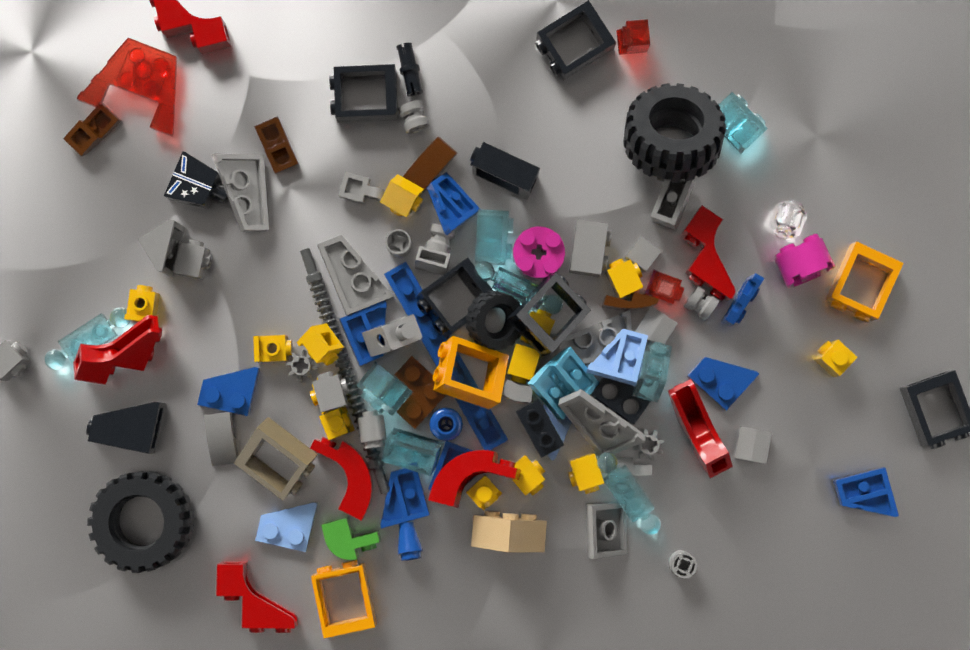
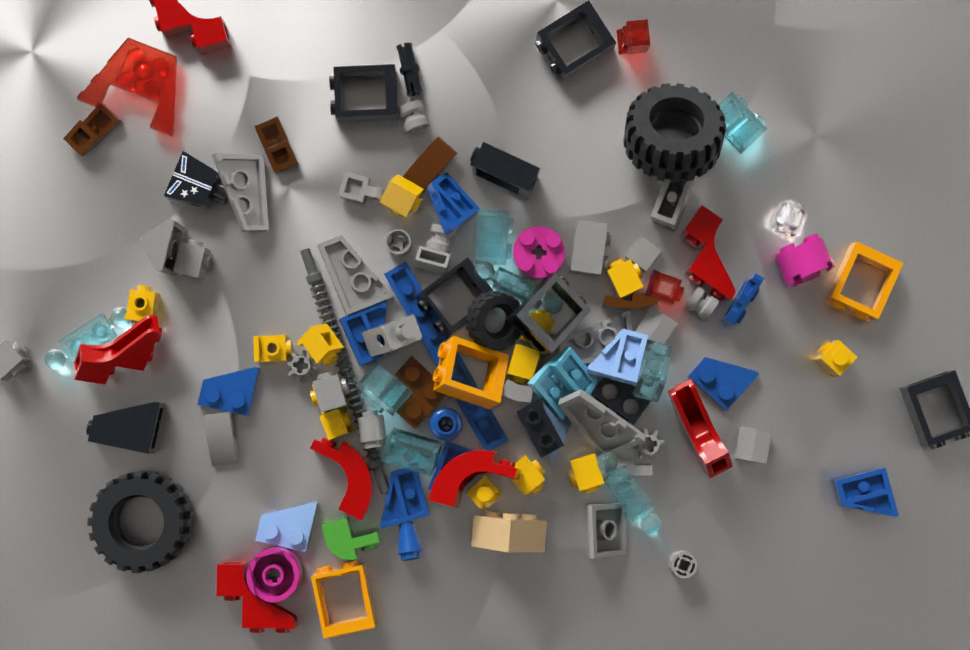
dark tan window [234,417,318,501] -> none
none -> dark pink brick [246,547,303,603]

